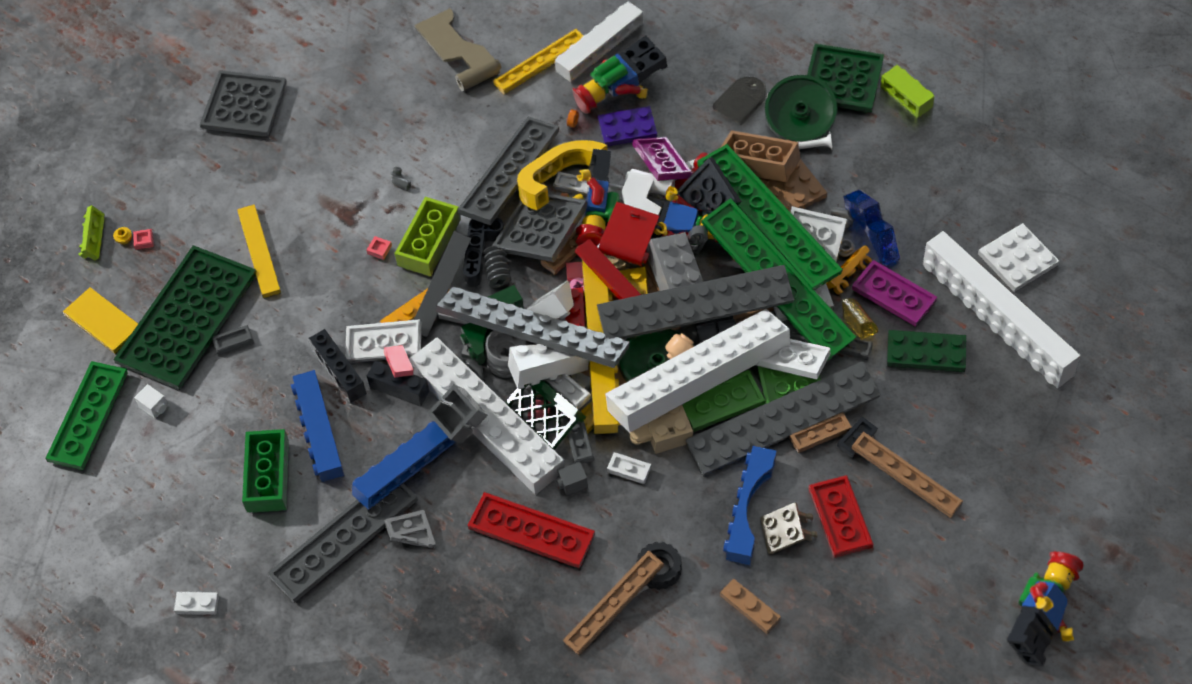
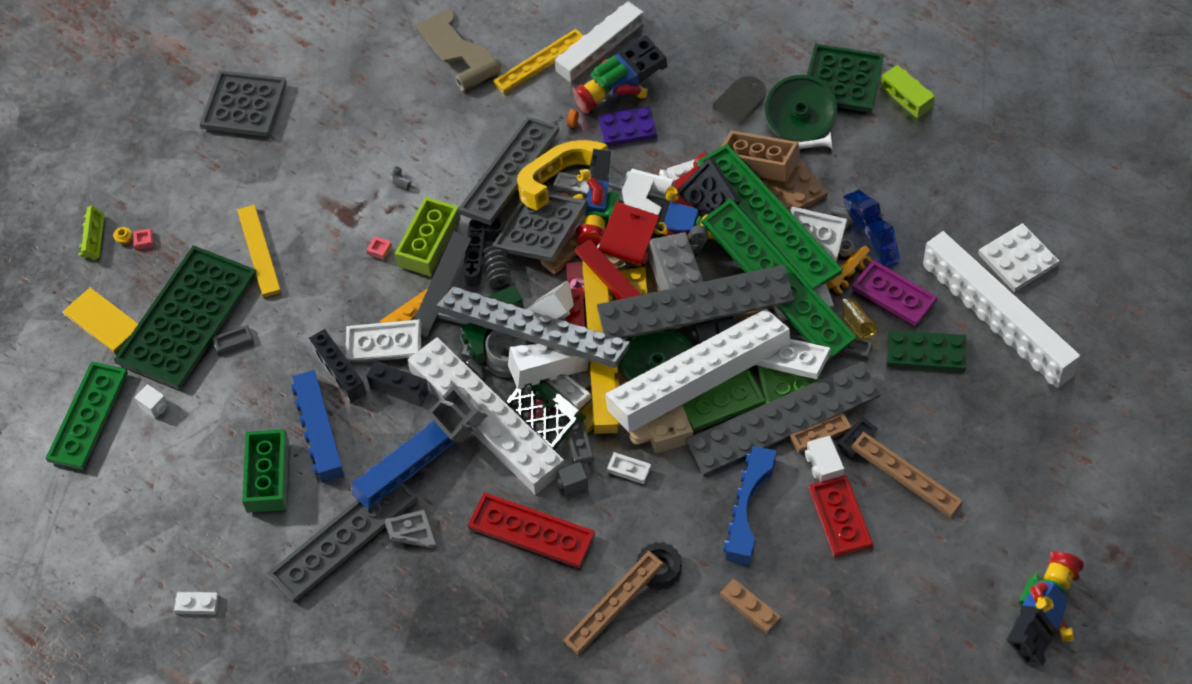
tile [384,345,414,378] -> none
magenta tile [633,137,692,181] -> none
light nougat head [665,333,694,359] -> none
plate [760,503,818,554] -> none
none -> white brick [805,436,844,482]

